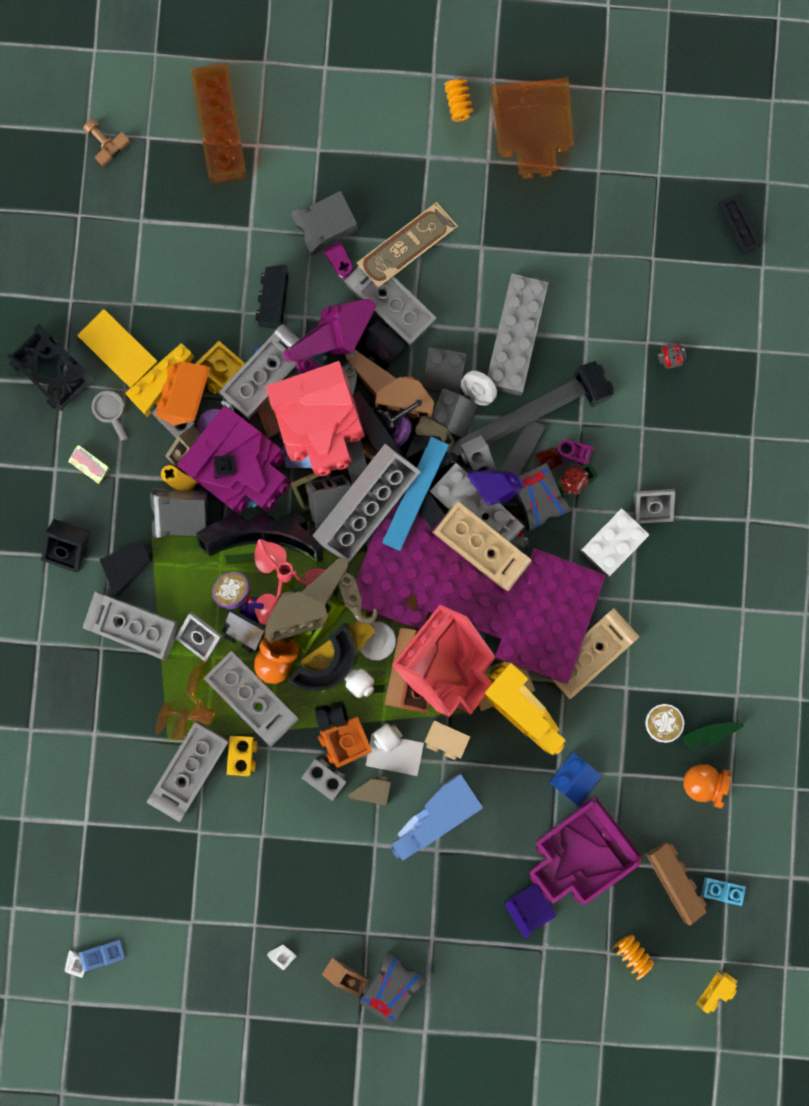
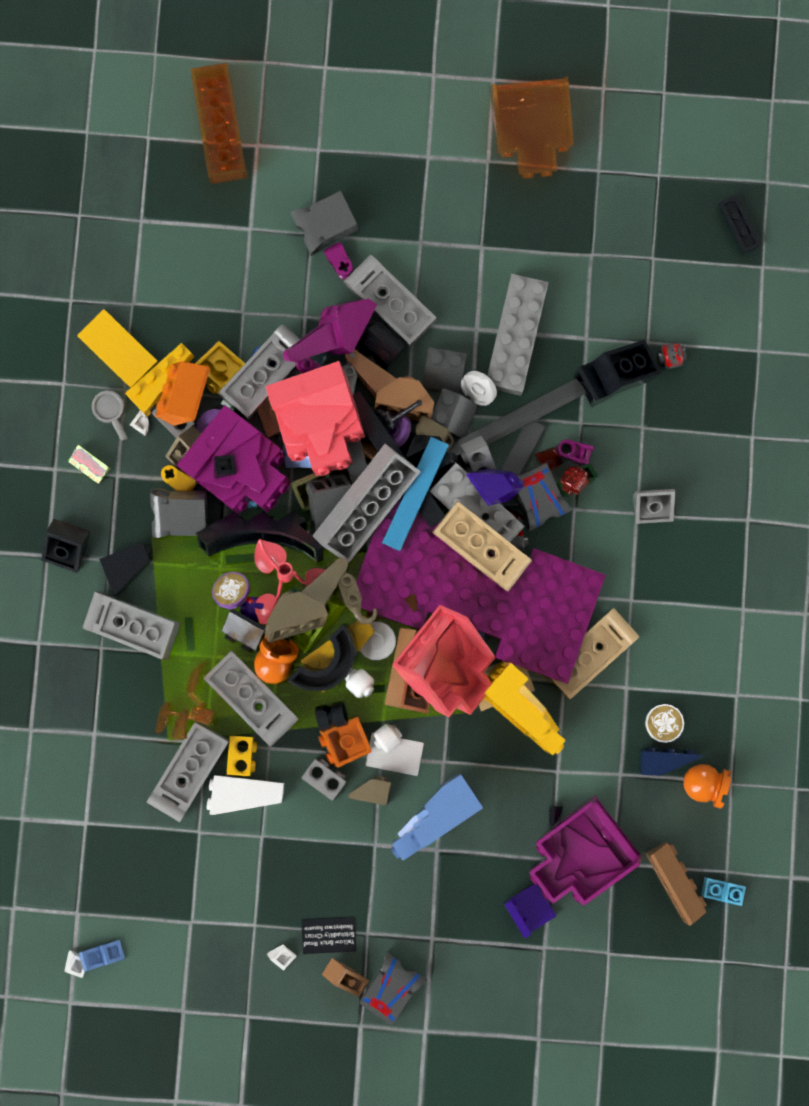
black fence [7,324,95,412] -> none
medium nougat bar [83,119,131,167] -> none
light grey slope [175,612,224,662] -> none
black slope [255,265,289,329] -> none
sticker [357,202,458,287] -> none
tan brick [424,721,470,760] -> none
light orange piece [444,79,474,122] -> none
blue slope [548,752,602,806] -> none
white brick [580,508,649,578] -> none
light orange piece [613,935,654,980] -> none
dark green slope [680,722,744,750] -> none
yellow plate [696,972,738,1014] -> none
none -> white tile [130,410,150,436]
none -> white slope [207,775,285,815]
none -> black sticker [302,917,356,954]
none -> black slope [549,806,563,826]
none -> black brick [591,339,662,396]
none -> dark blue slope [639,747,701,776]

